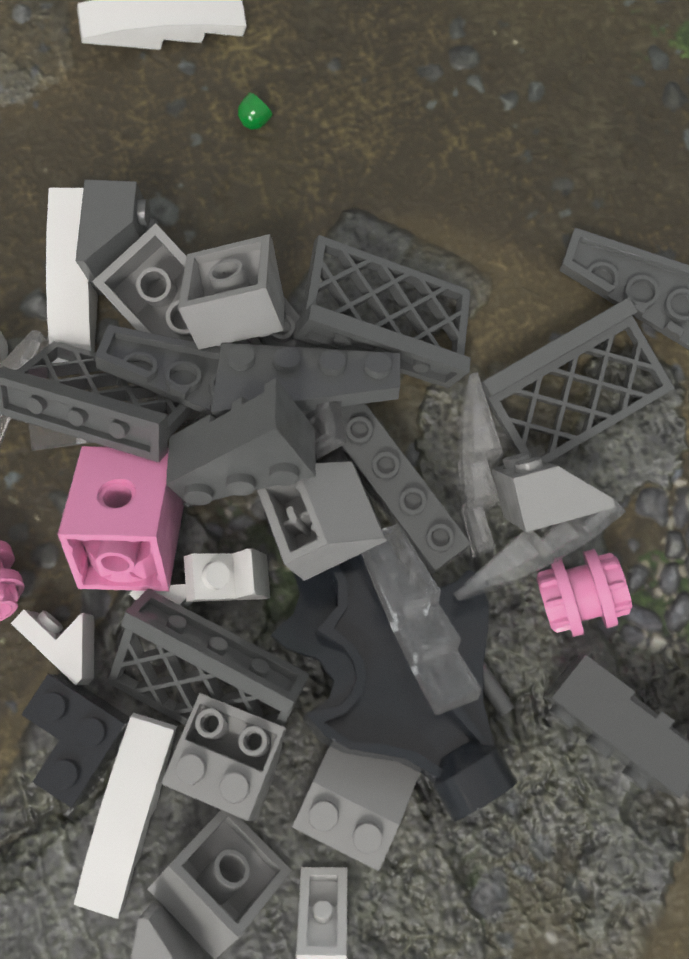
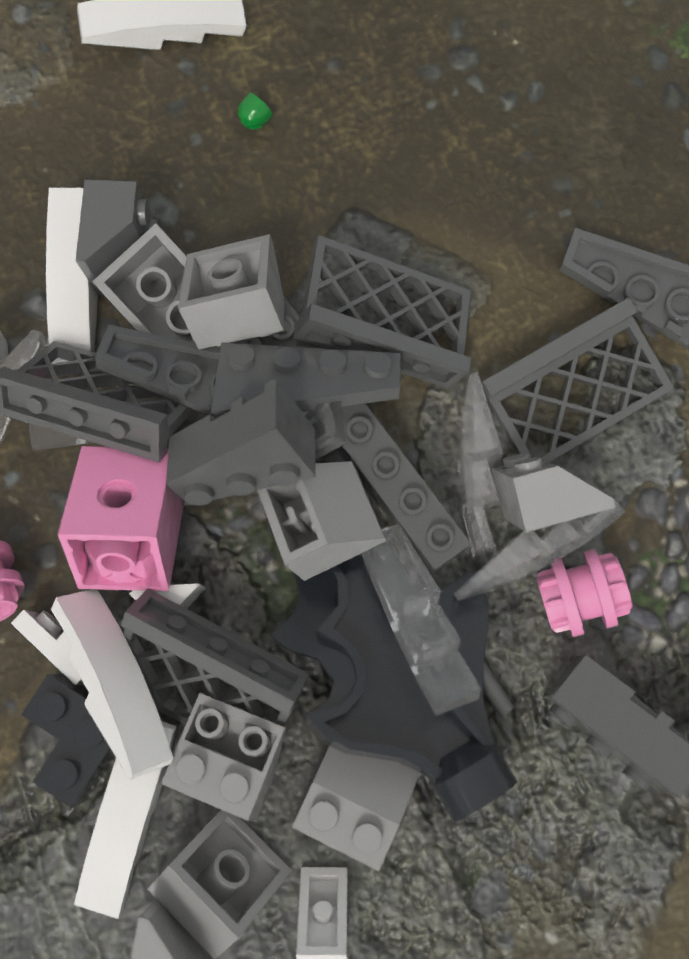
white slope [184,548,270,602] -> none
none -> white slope [51,589,174,780]

